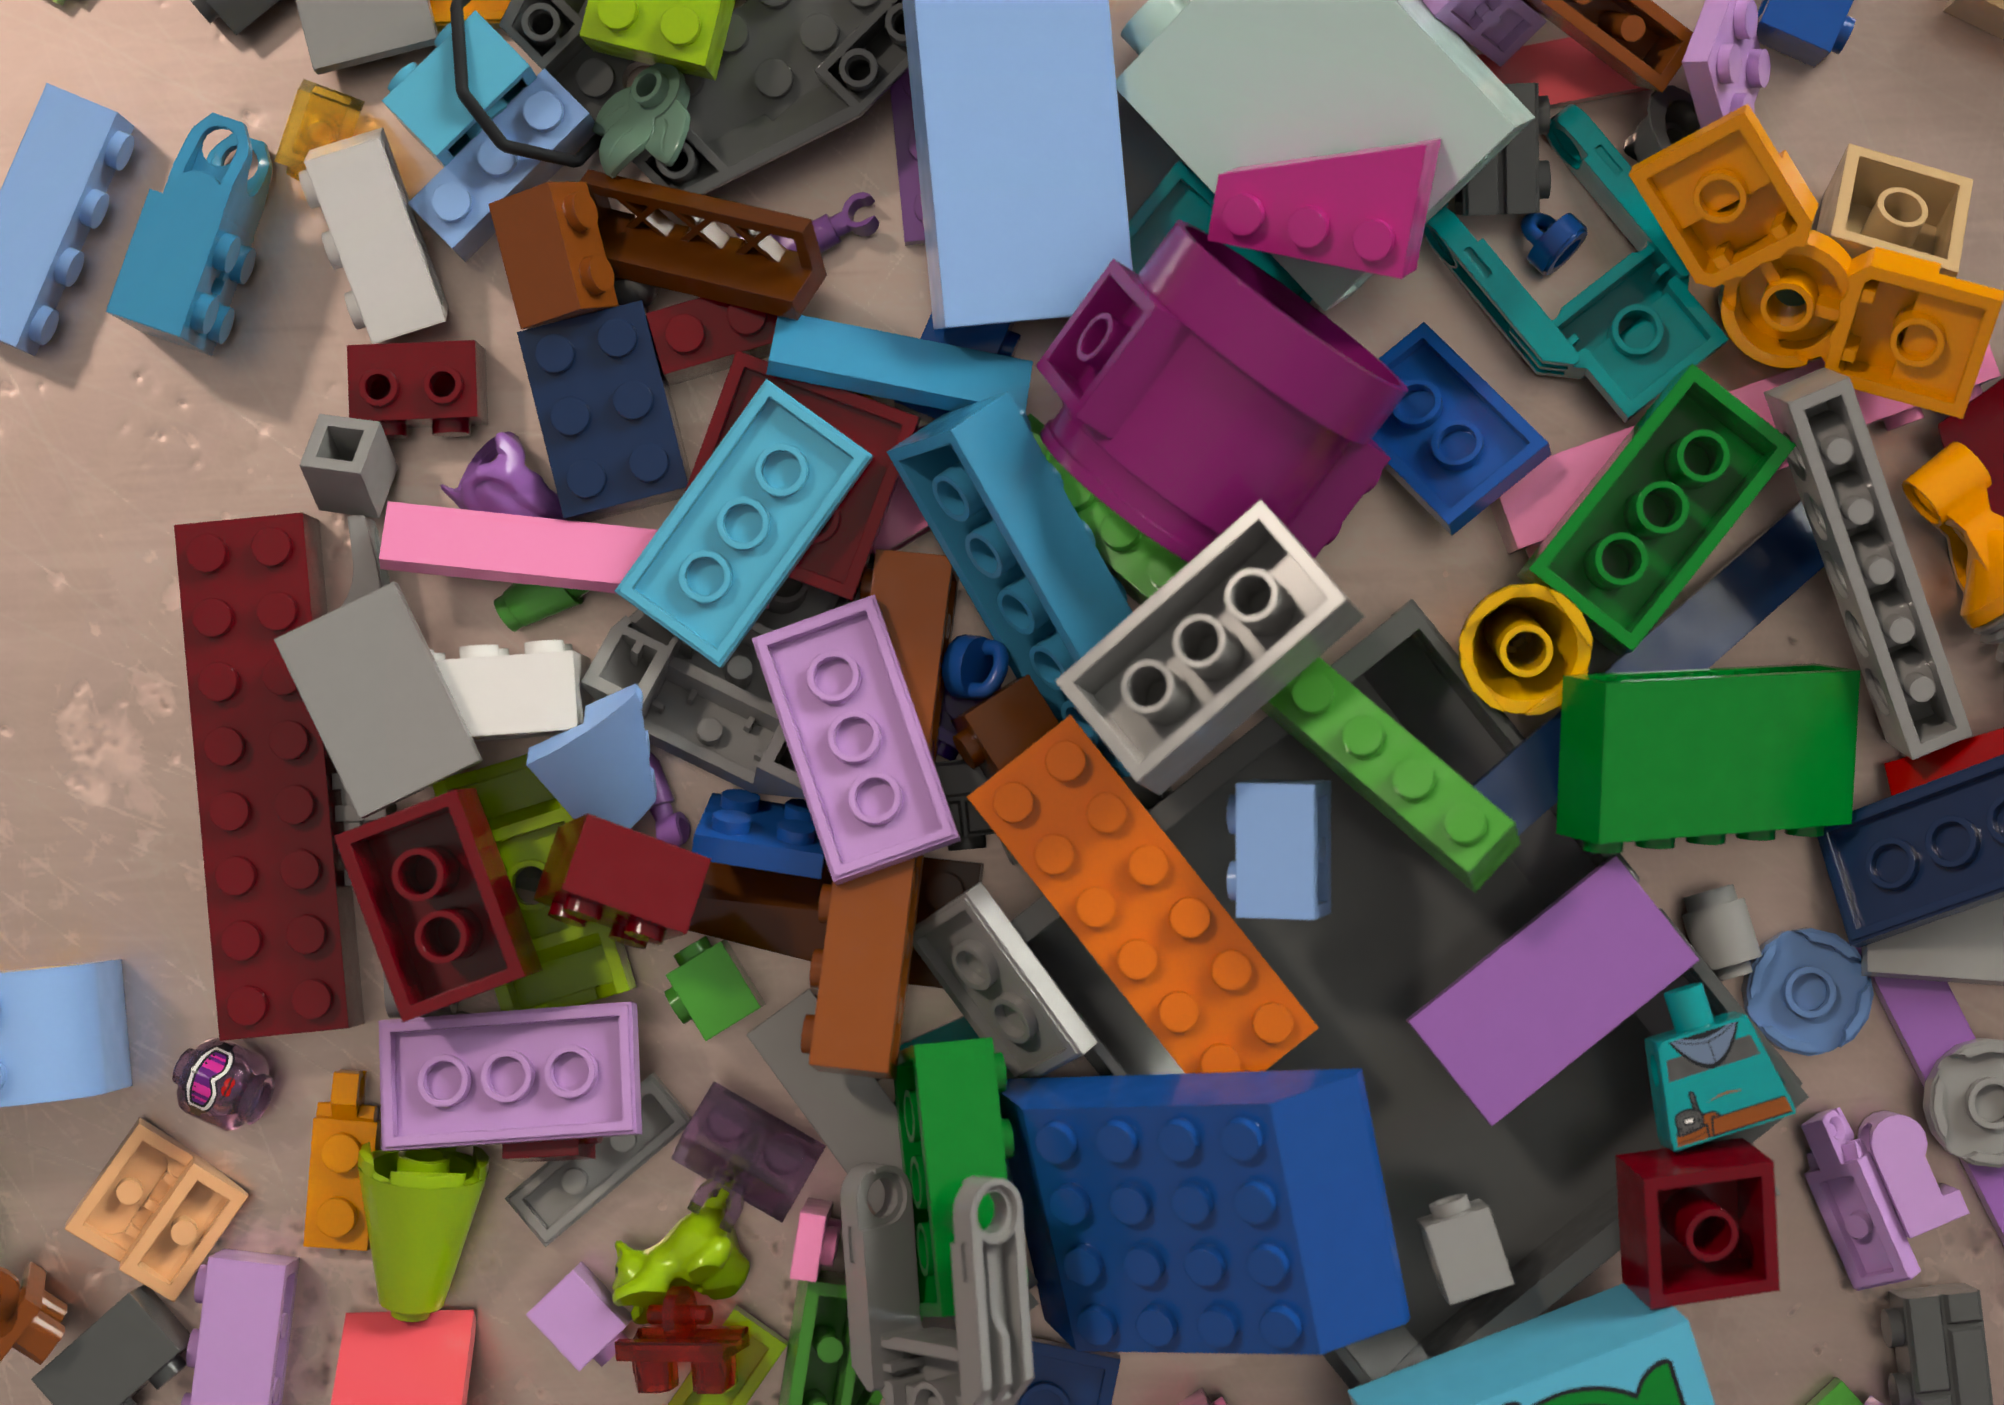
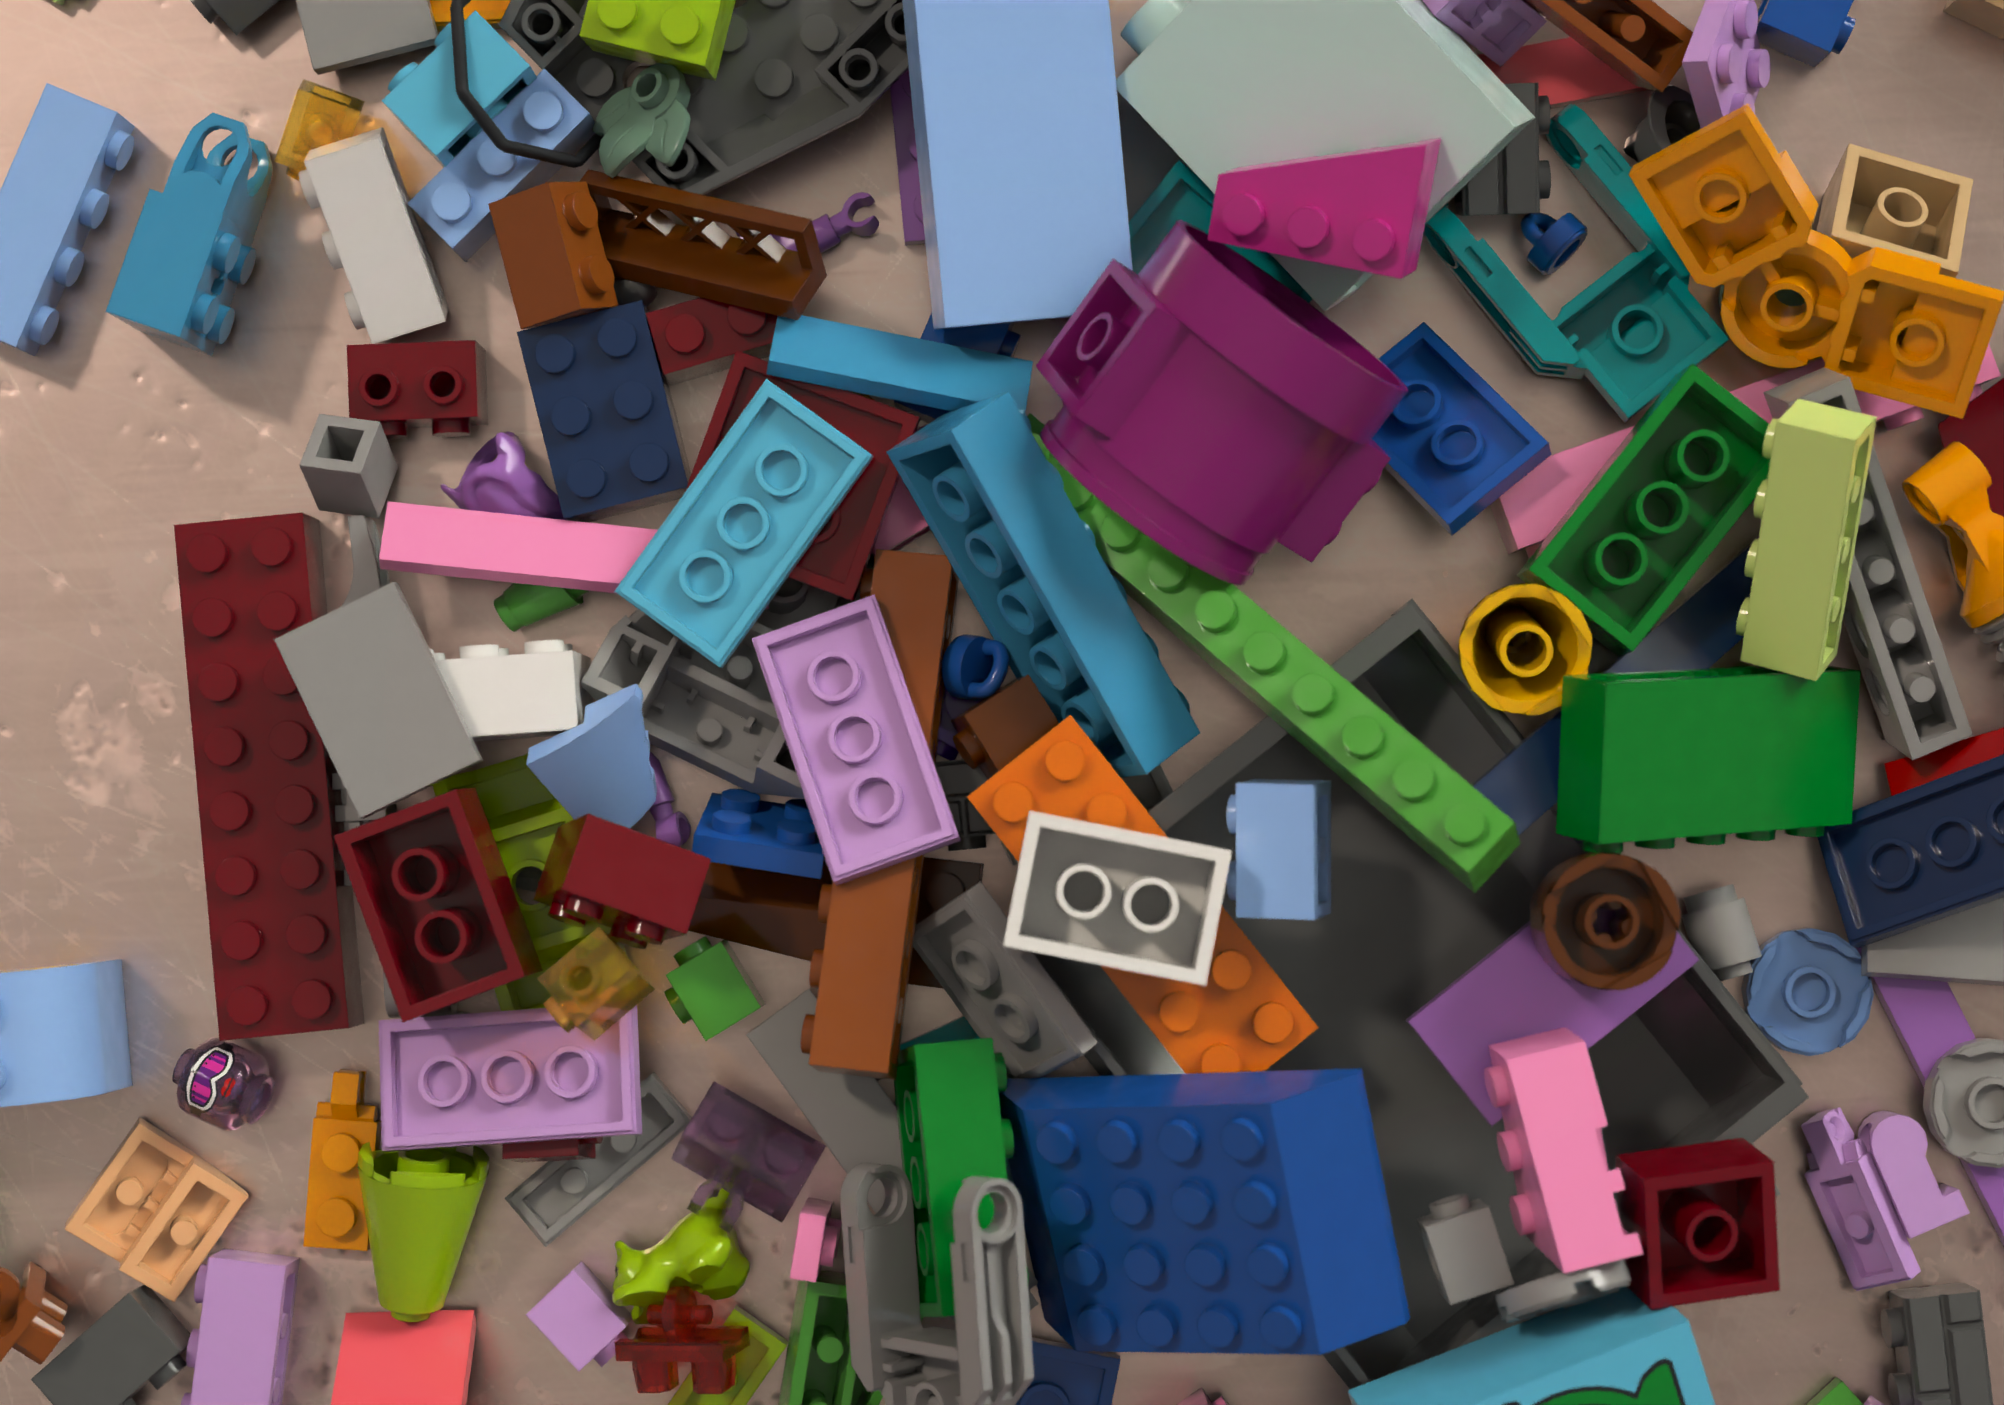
light grey brick [1055,500,1365,795] -> none
teal torso [1645,982,1796,1152] -> none
none -> clear yellow brick [538,927,655,1041]
none -> white brick [1003,811,1232,986]
none -> bright pink wedge [1484,1027,1643,1273]
none -> light grey tile [1495,1259,1632,1322]
none -> reddish brown brick [1530,853,1680,990]
none -> yellowish green brick [1736,399,1877,681]

